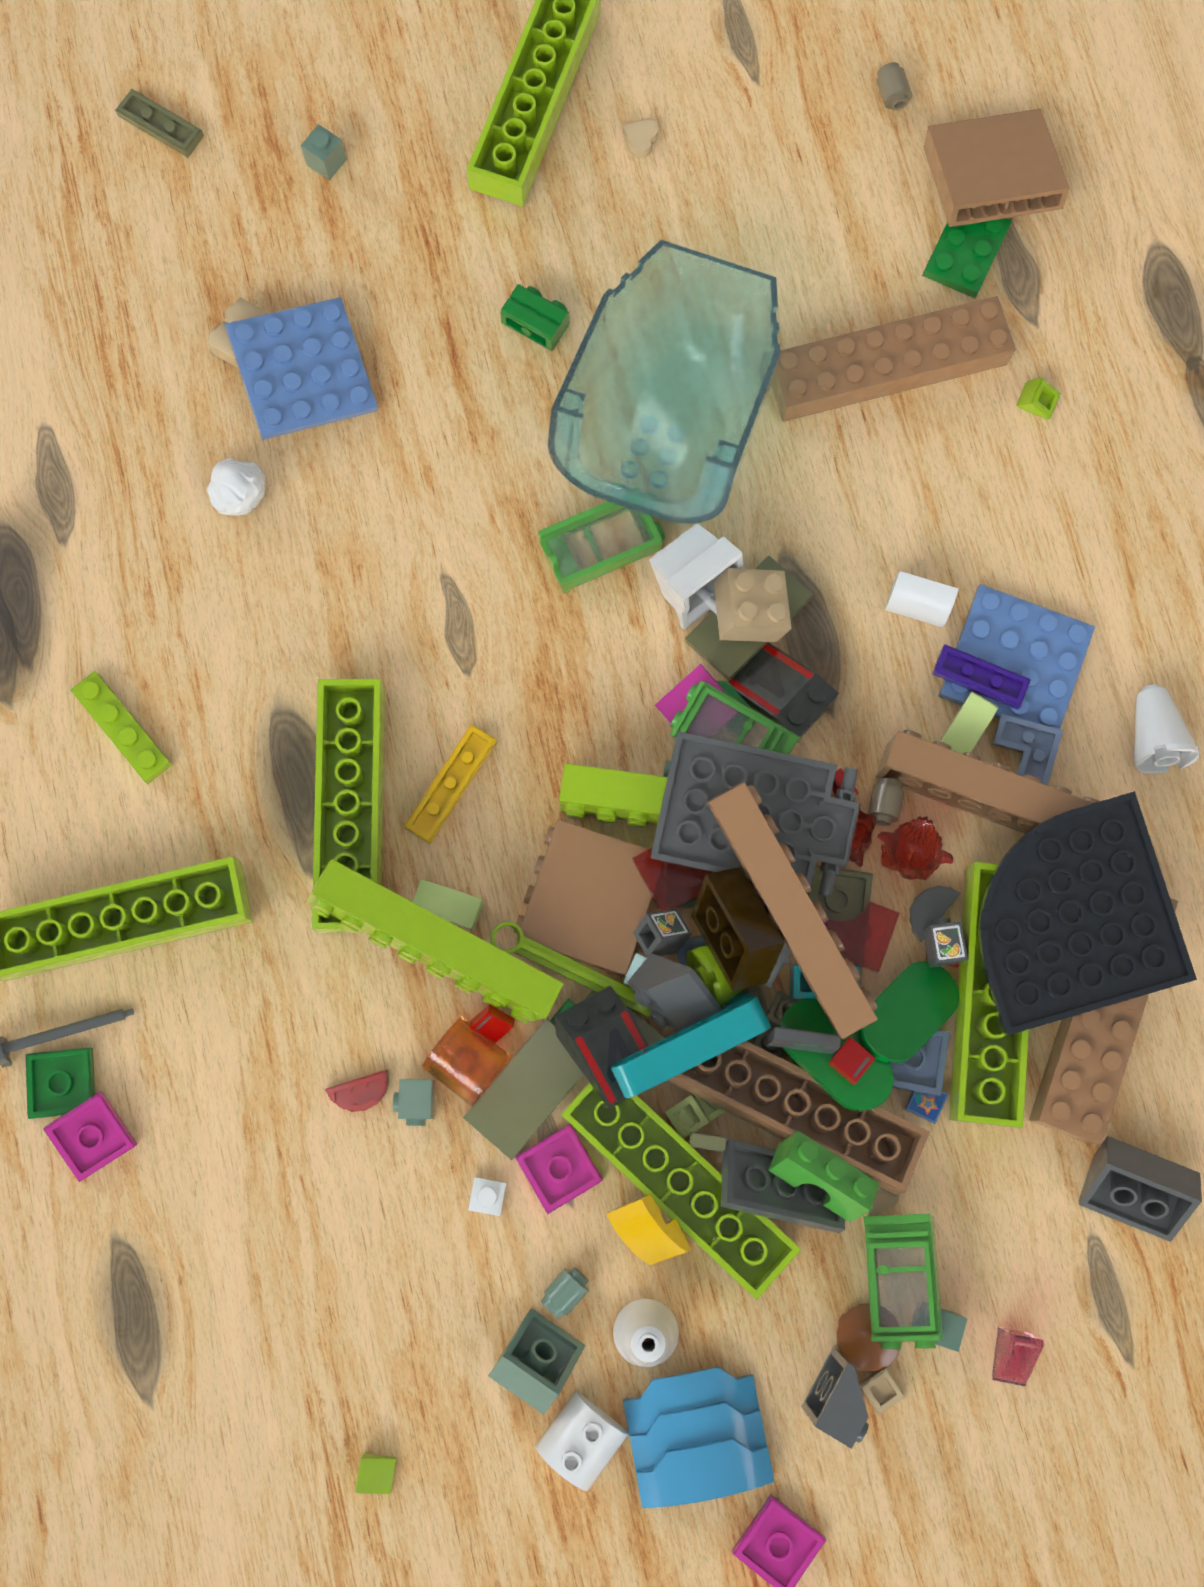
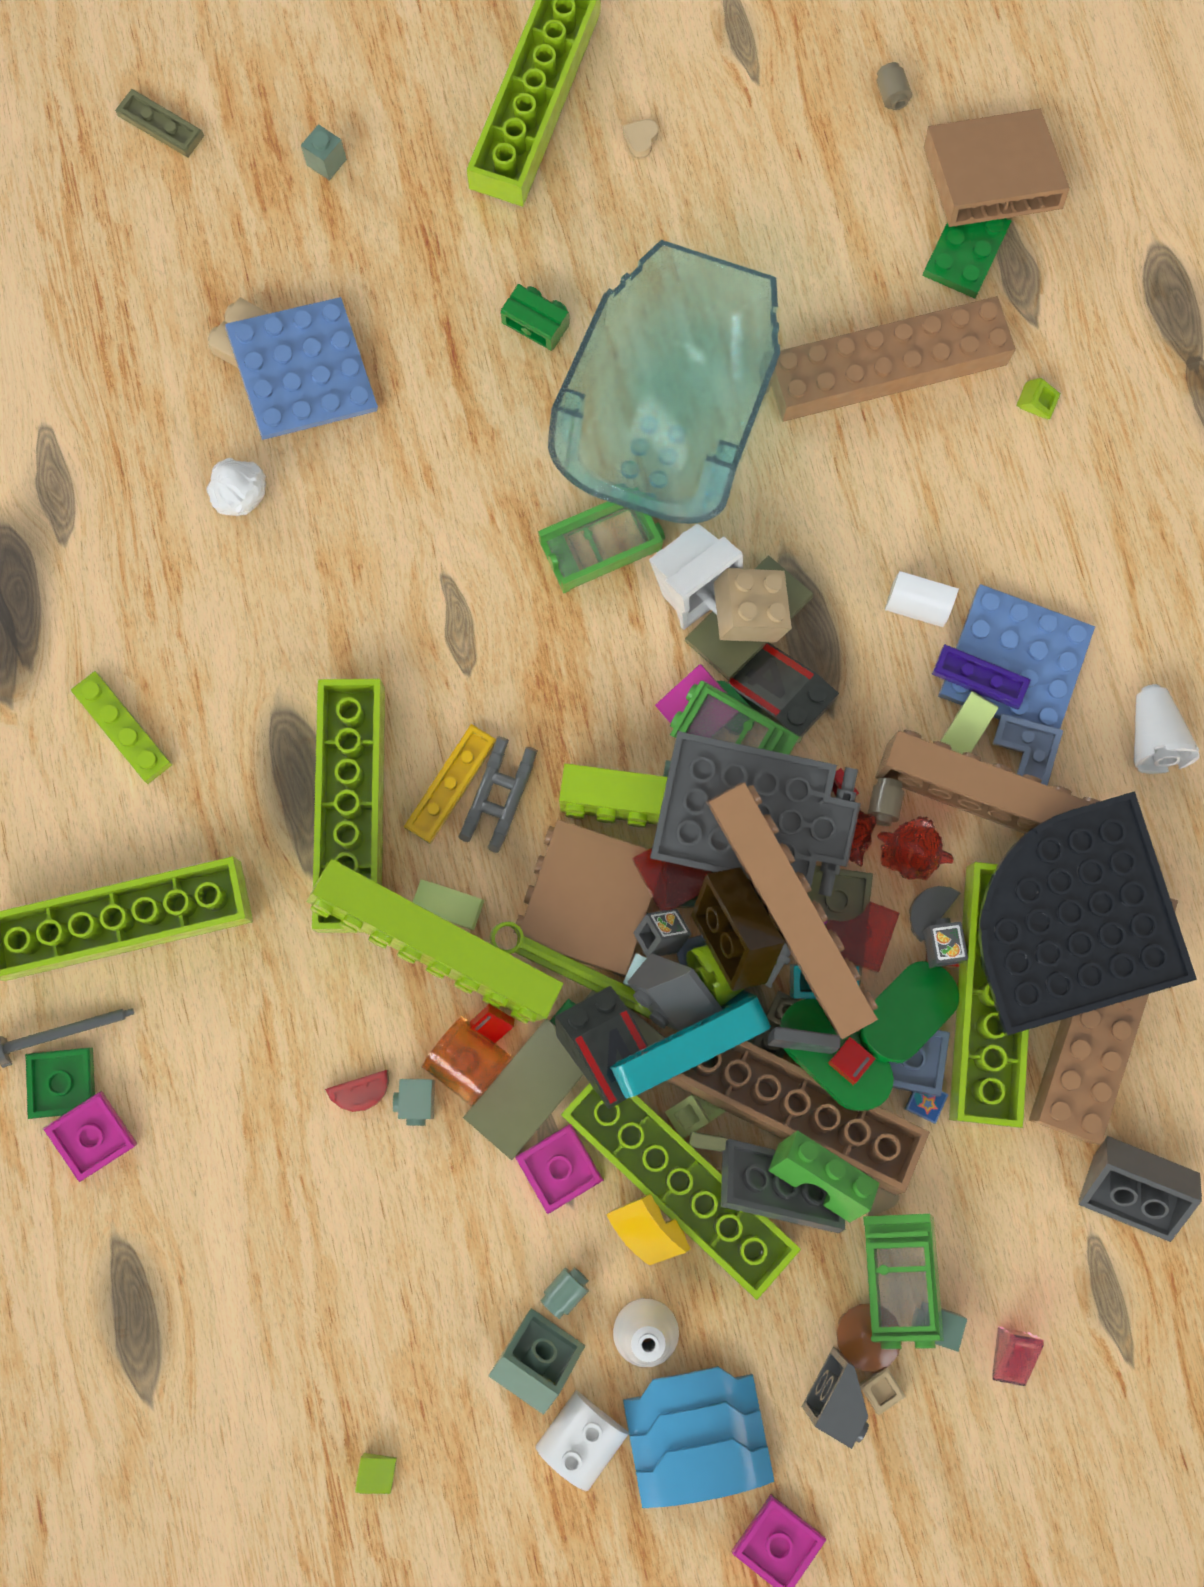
white plate [468,1177,507,1216] -> none
none -> dark grey piece [458,736,538,853]

